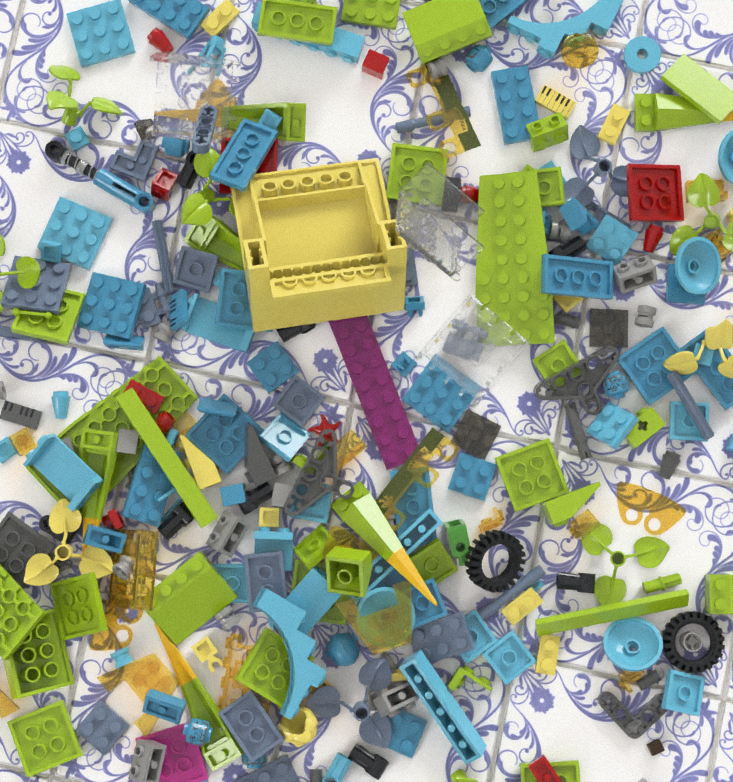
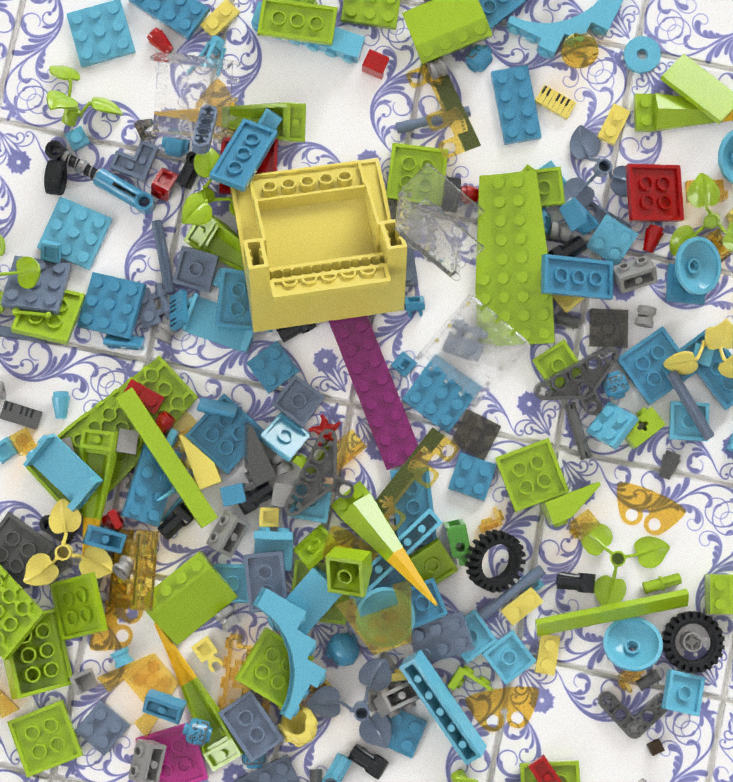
lime bracket [526,112,569,152] -> none
none -> black tyre [44,160,67,195]
none -> light grey panel [69,668,99,695]
none -> clear yellow piece [465,687,539,732]

